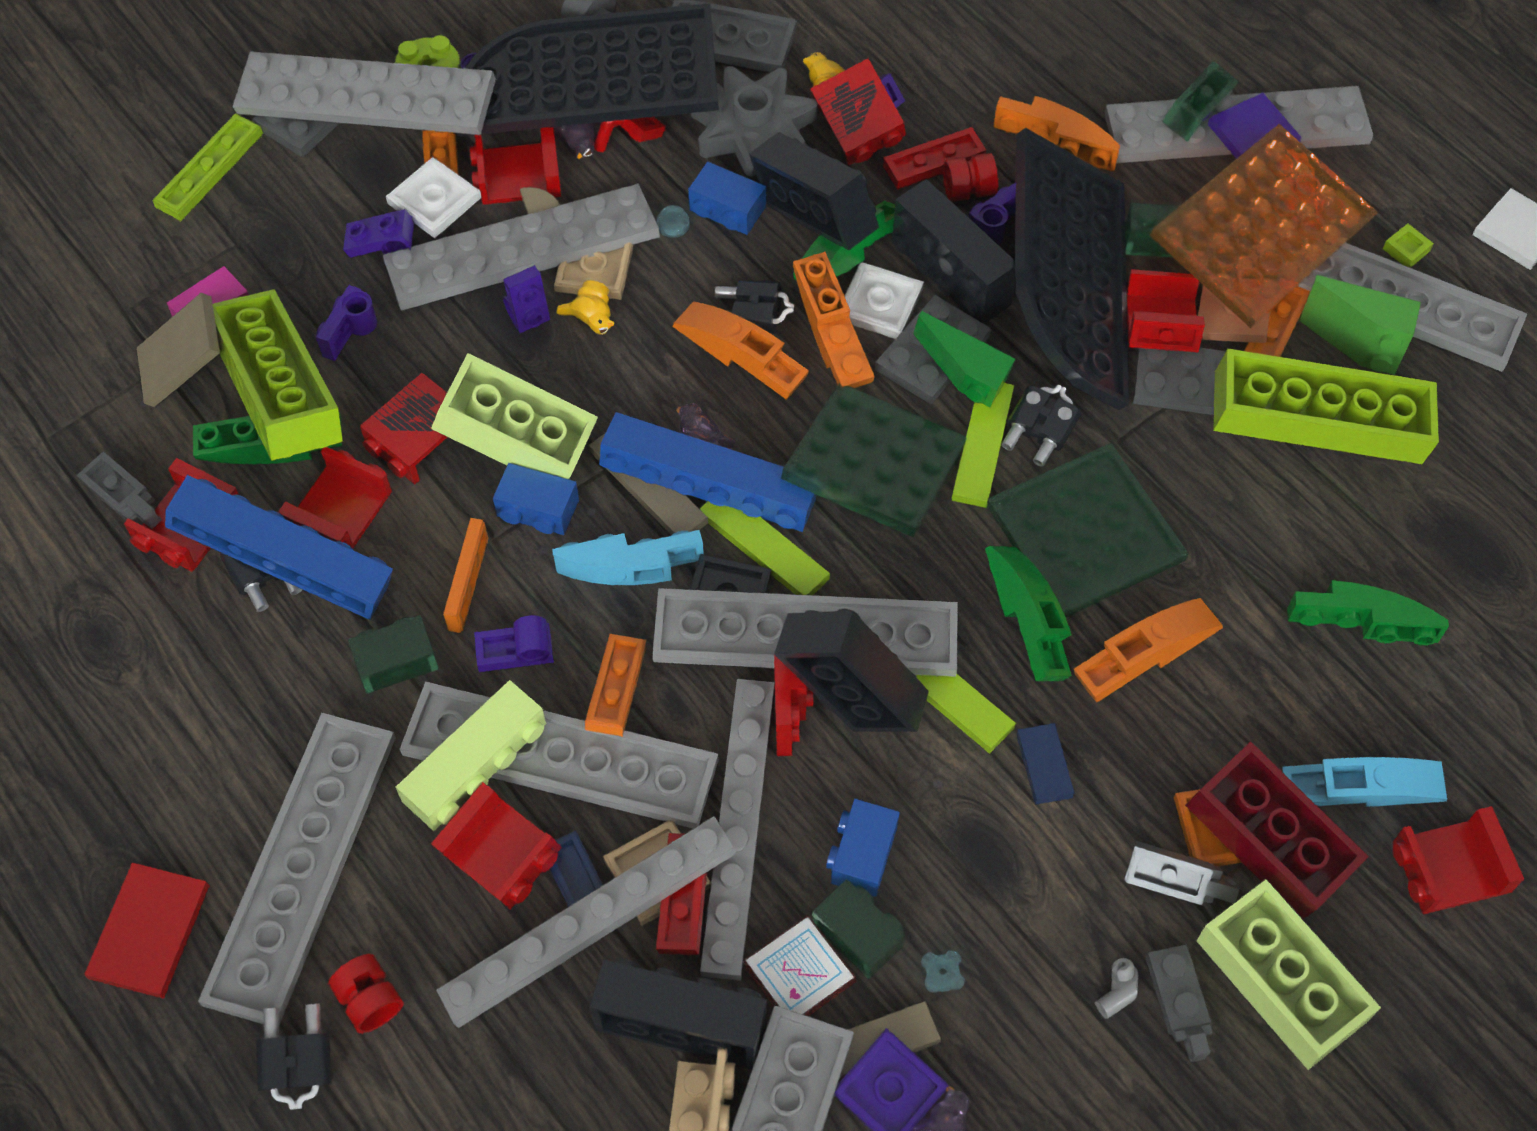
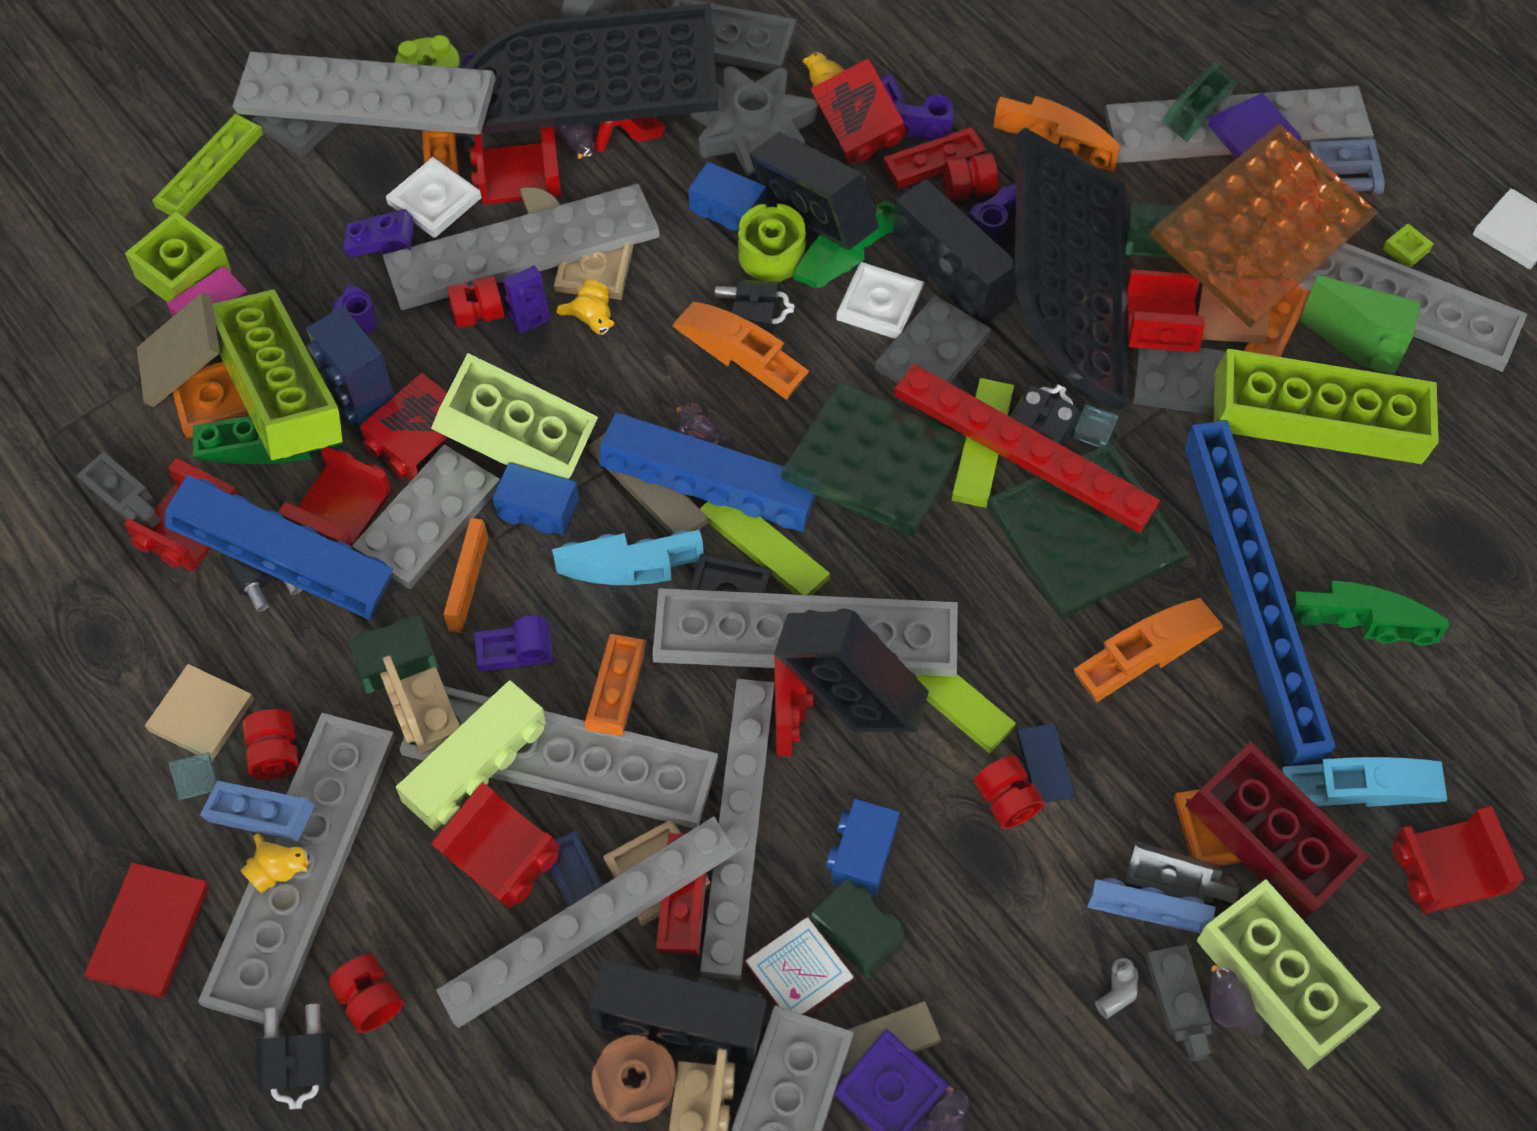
clear light blue plate [656,205,690,238] -> none
orange slope [793,252,874,392] -> none
green slope [913,311,1015,407] -> none
clear light blue plate [921,950,965,993] -> none
green slope [985,546,1072,681] -> none
none -> lime brick [125,211,232,302]
none -> tan tile [145,664,254,762]
none -> clear light blue tile [169,752,217,800]
none -> orange tile [172,361,249,439]
none -> medium blue plate [200,781,315,842]
none -> yellow animal [240,833,311,894]
none -> red wheel [242,709,299,780]
none -> dark blue brick [306,307,394,432]
none -> light grey plate [352,444,500,590]
none -> tan bracket [380,655,460,754]
none -> red wheel [446,275,505,329]
none -> nougat plate [592,1035,676,1122]
none -> lime brick [738,204,806,282]
none -> dark purple plate [894,95,954,141]
none -> red plate [894,364,1160,533]
none -> red wheel [974,755,1045,830]
none -> clear light blue tile [1072,404,1119,449]
none -> medium blue plate [1087,878,1215,934]
none -> blue brick [1185,420,1335,766]
none -> clear purple animal [1210,965,1264,1037]
none -> sand blue plate [1307,139,1385,196]

